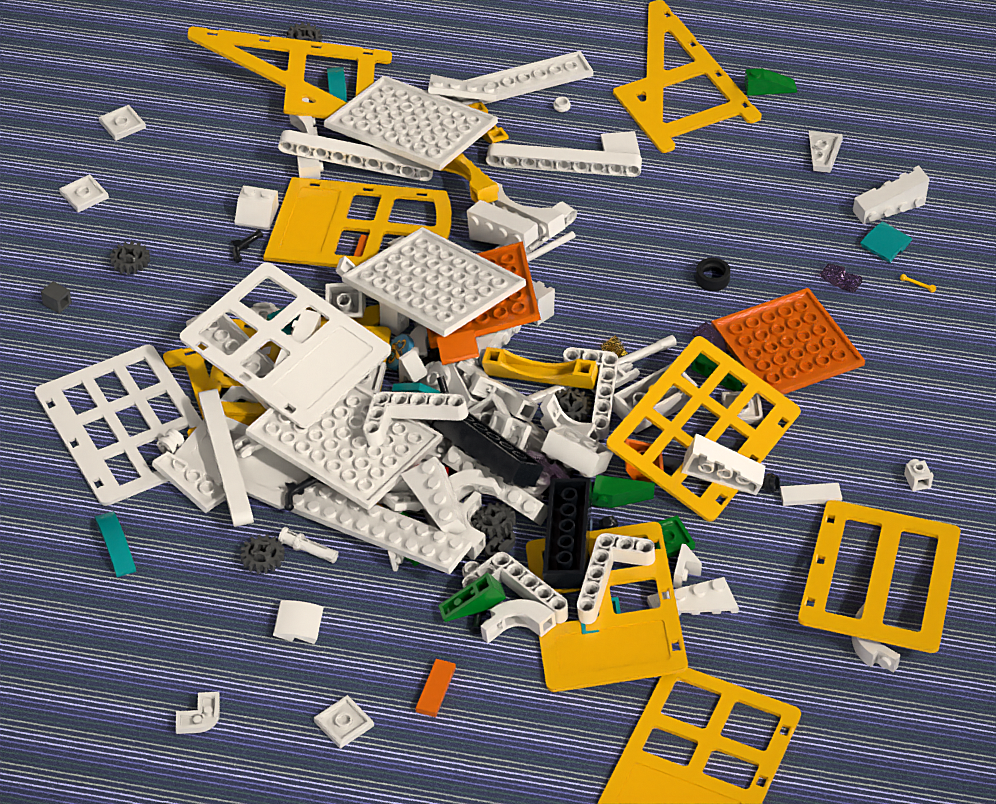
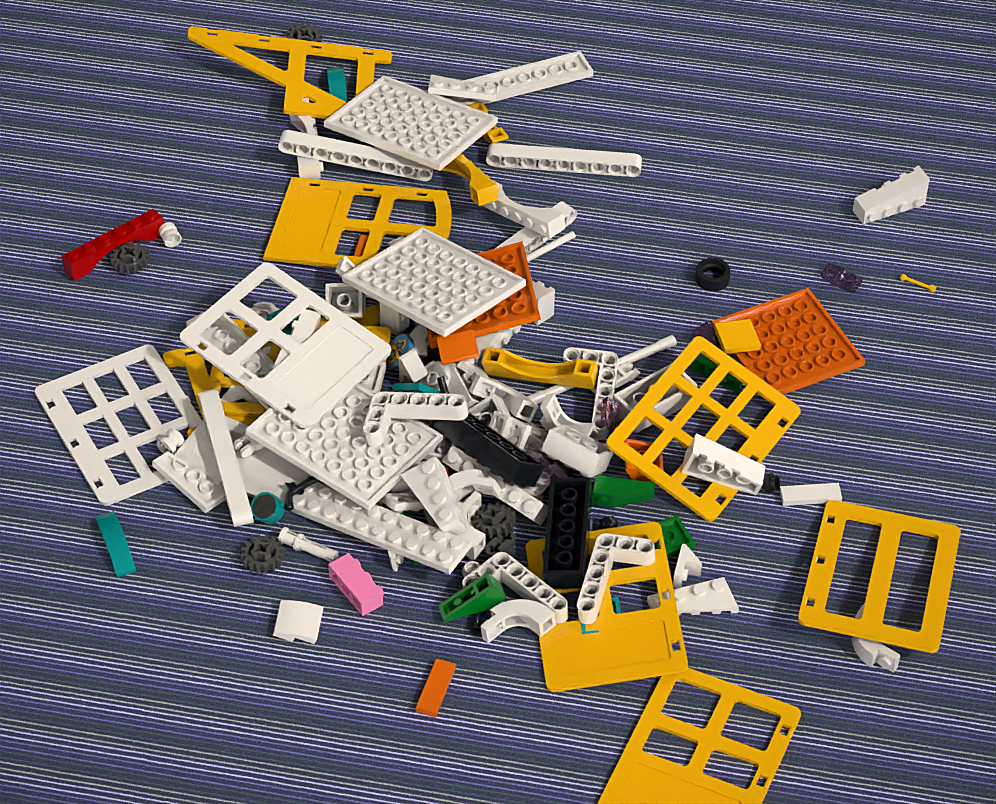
dark grey brick [41,281,72,314] -> none
white tile [59,174,109,212] -> none
white tile [99,105,146,141] -> none
white plate [176,692,220,734] -> none
black piece [231,229,263,263] -> none
white slope [235,185,279,230] -> none
white tile [314,695,374,749] -> none
white wedge [467,200,538,248] -> none
white plate [553,97,571,112] -> none
dark grey gear [555,388,592,422] -> none
clear yellow slope [600,335,628,357] -> none
white tile [601,131,640,155] -> none
yellow piece [613,0,762,153] -> none
sand blue arm [663,456,683,473] -> none
white tile [721,391,764,424] -> none
green slope [744,68,797,96] -> none
white wing [809,131,843,173] -> none
teal slope [860,221,912,263] -> none
white brick [904,459,934,491] -> none
none -> red arch [61,209,164,281]
none -> white wheel [158,222,182,247]
none -> piece [250,492,285,525]
none -> bright pink brick [328,553,384,616]
none -> plate [601,397,635,440]
none -> yellow tile [714,319,761,354]

